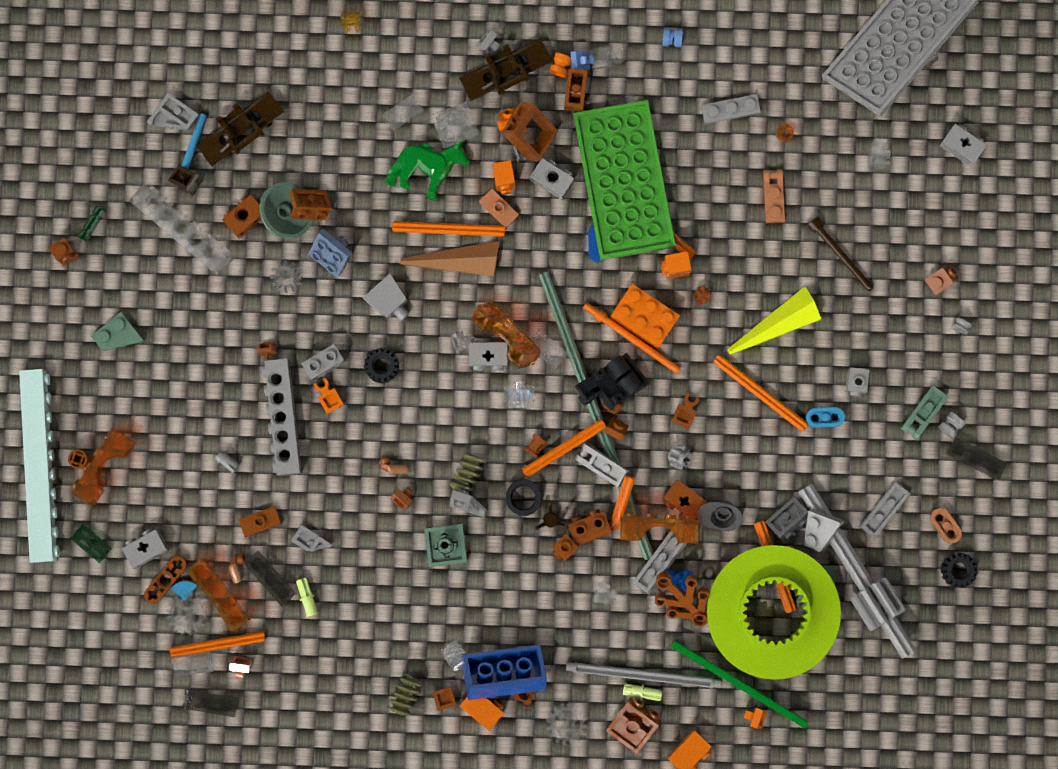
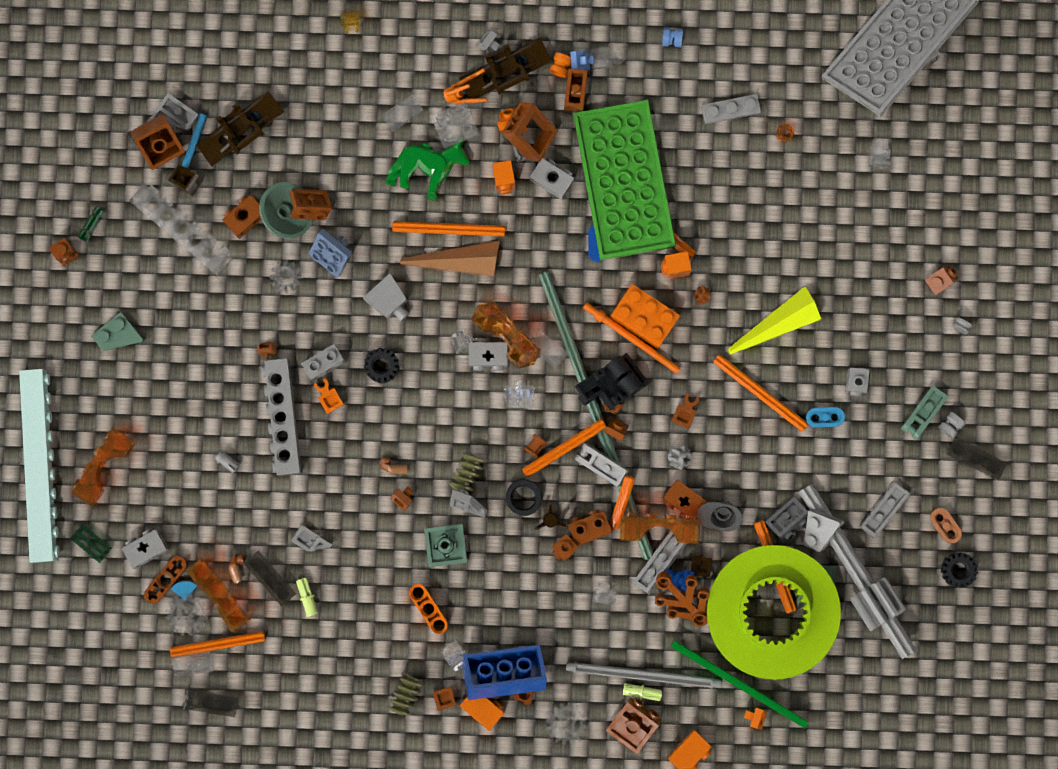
dark orange wheel [68,450,91,470] -> none
nougat tile [229,656,253,680] -> none
dark orange plate [238,506,282,537] -> none
nougat plate [479,189,519,229] -> none
nougat plate [763,169,785,224] -> none
dark brown piece [807,216,873,291] -> none
light grey brick [939,124,987,167] -> none
none -> dark orange brick [130,113,185,170]
none -> orange beam [409,584,448,634]
none -> orange plant [444,68,488,105]
none -> dark brown plate [691,556,712,577]

